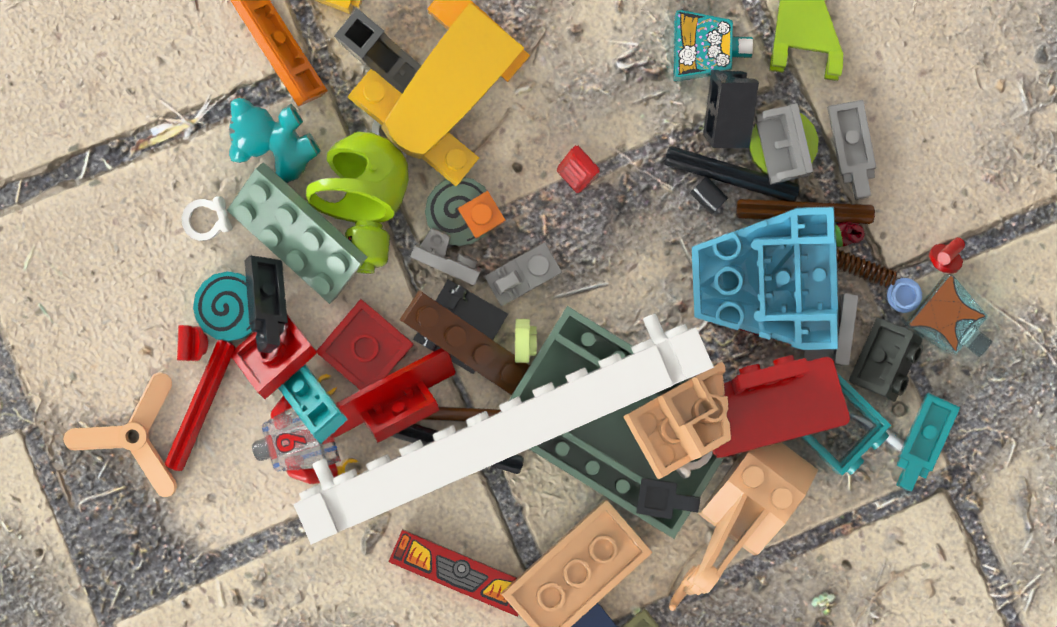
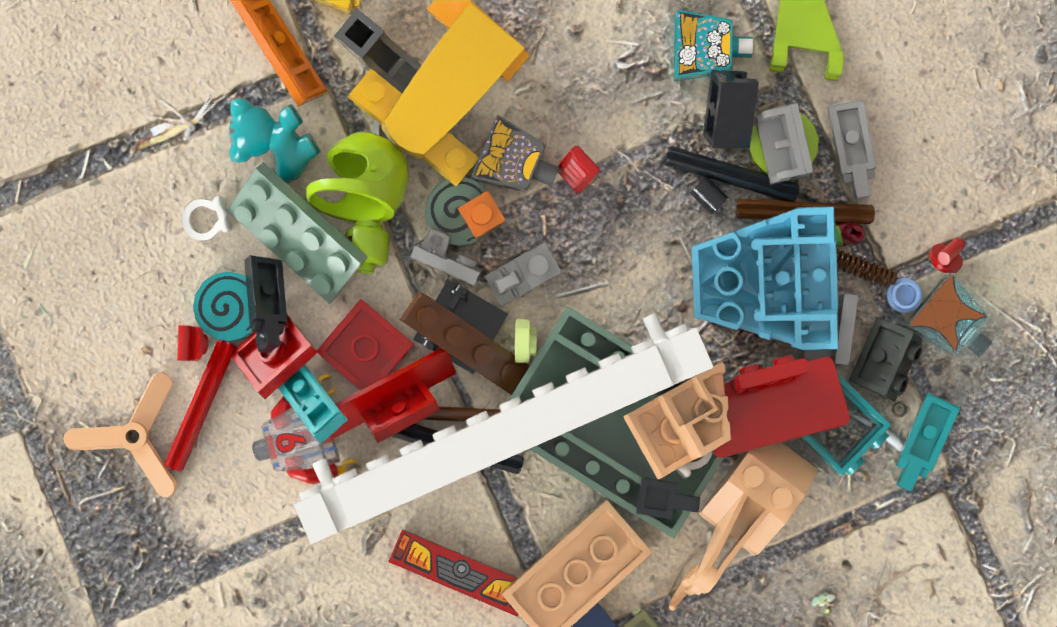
none -> torso [471,115,559,193]

